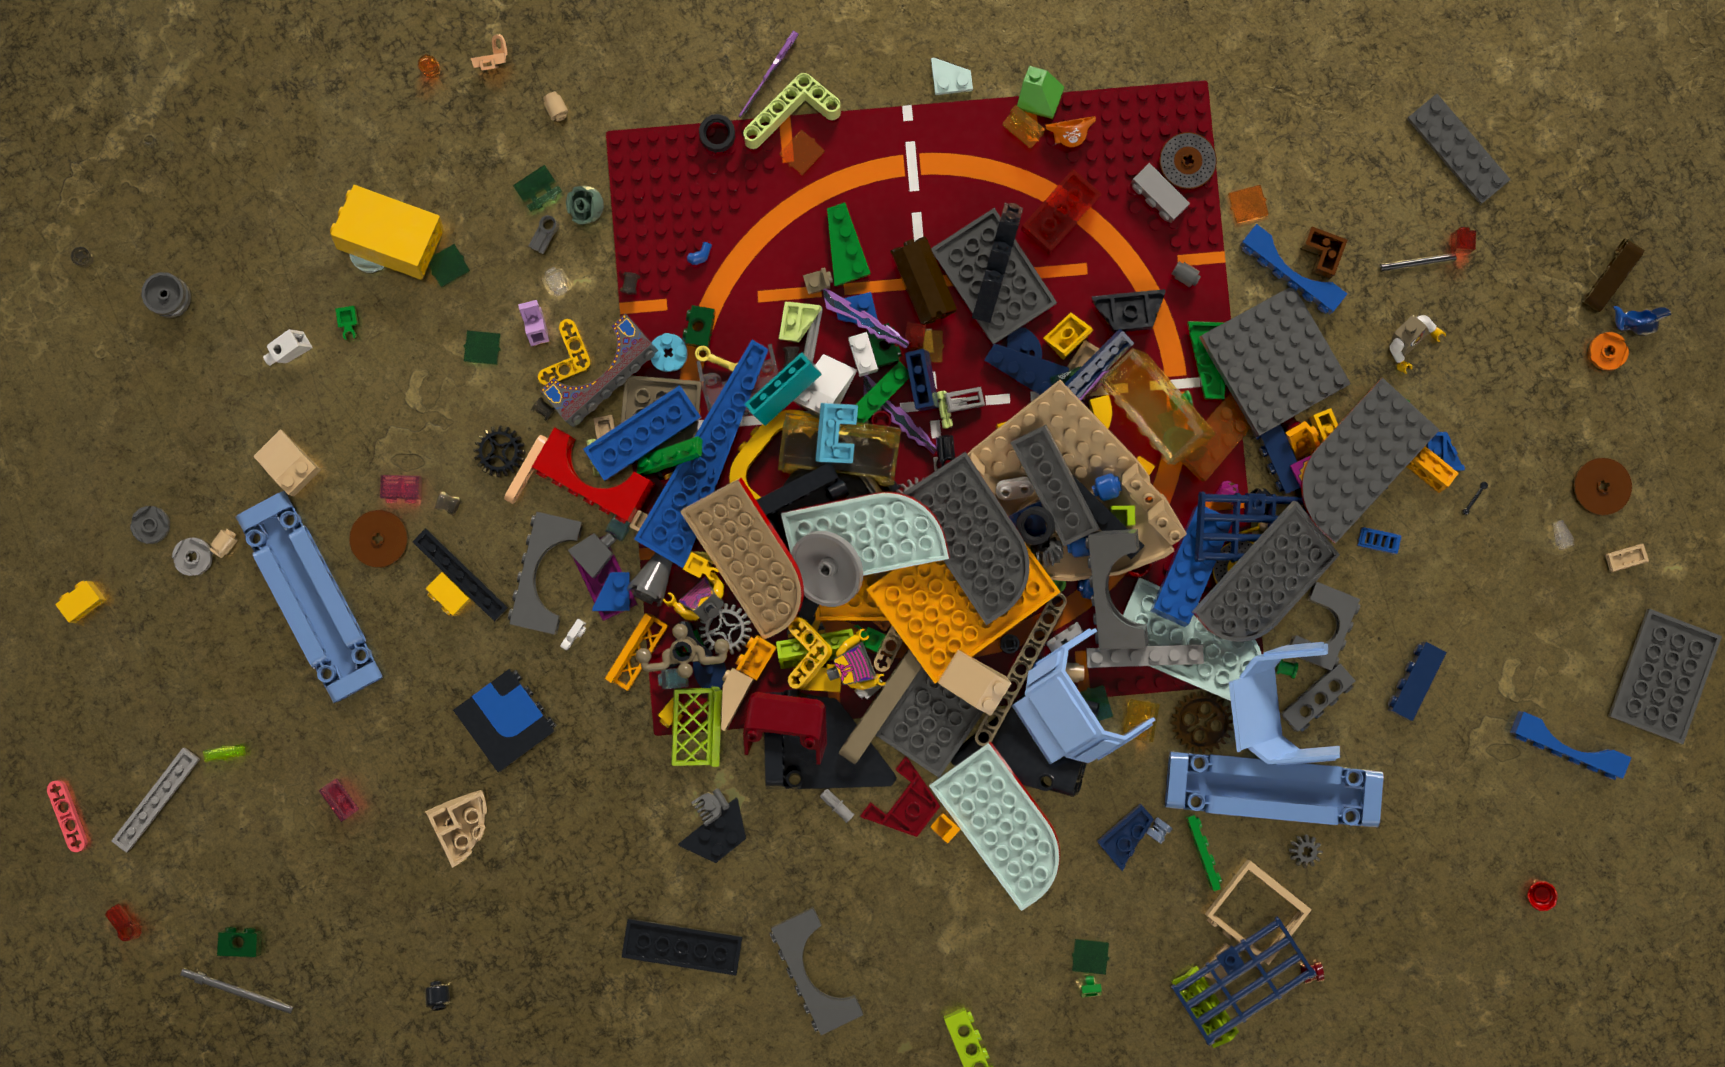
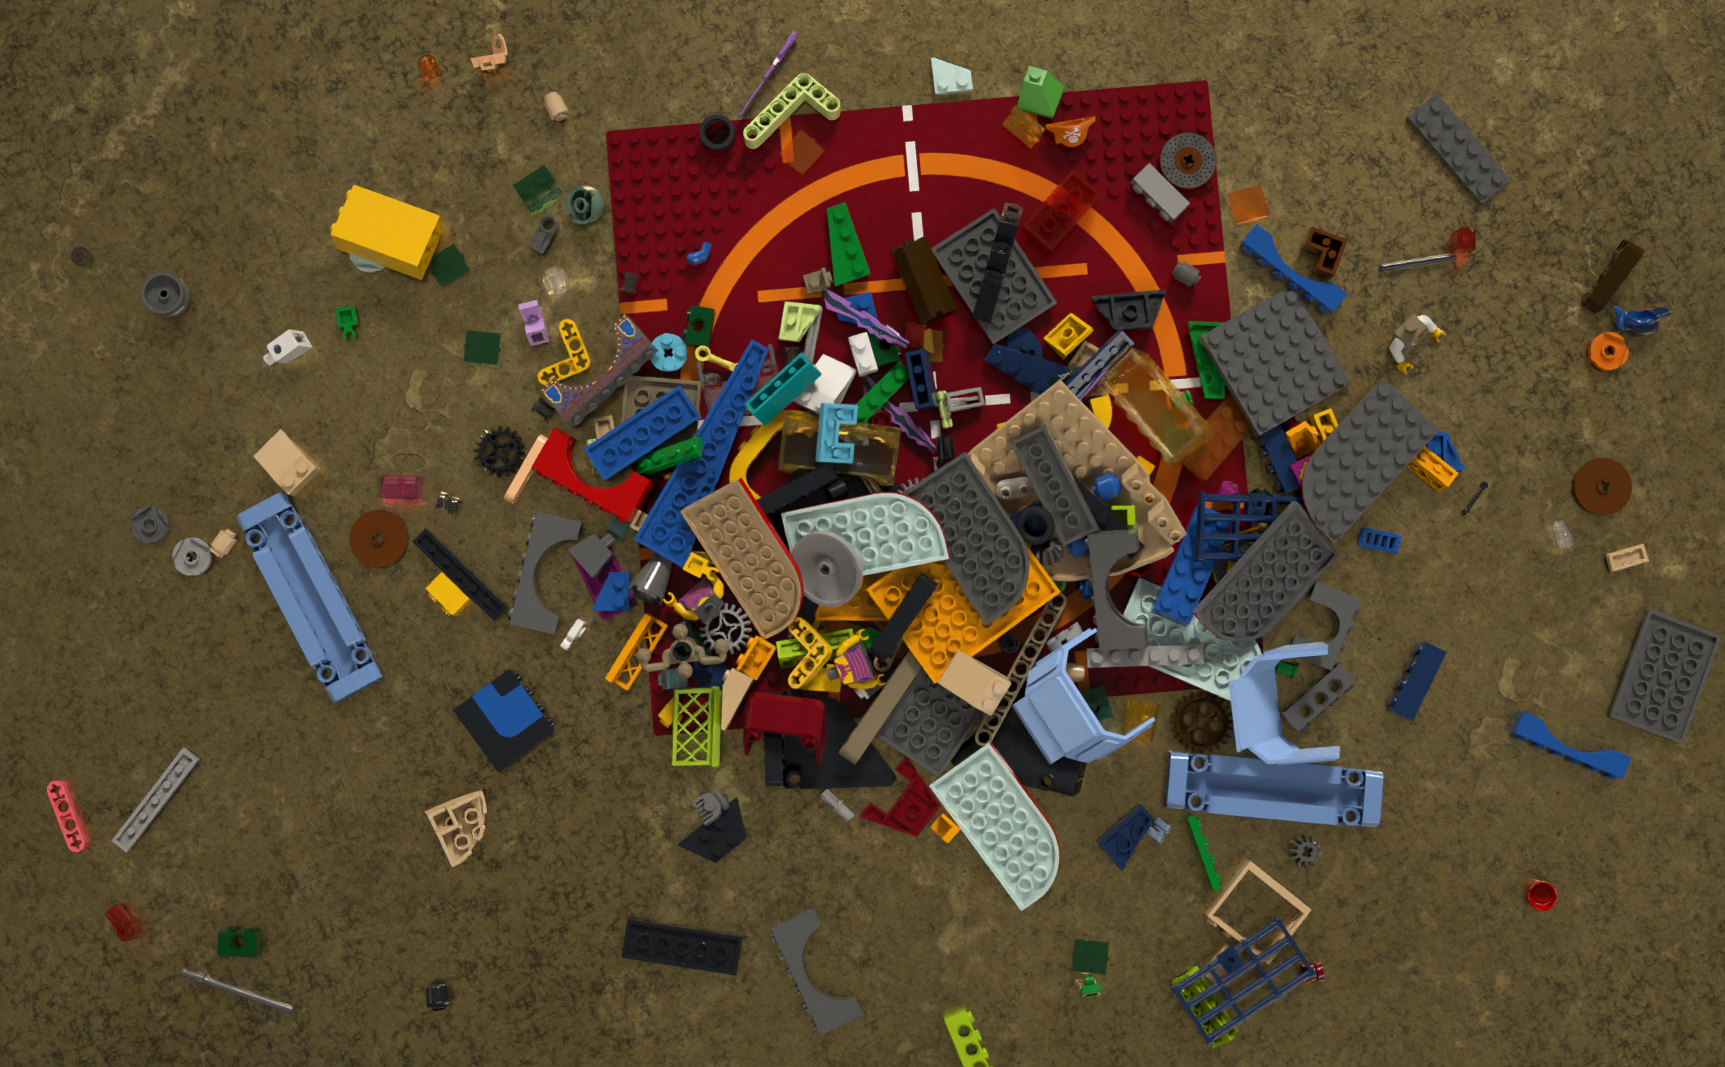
yellow brick [55,580,106,623] -> none
clear neon green pin [203,743,245,762] -> none
clear pink brick [319,779,359,822] -> none
none -> black beam [868,572,938,662]

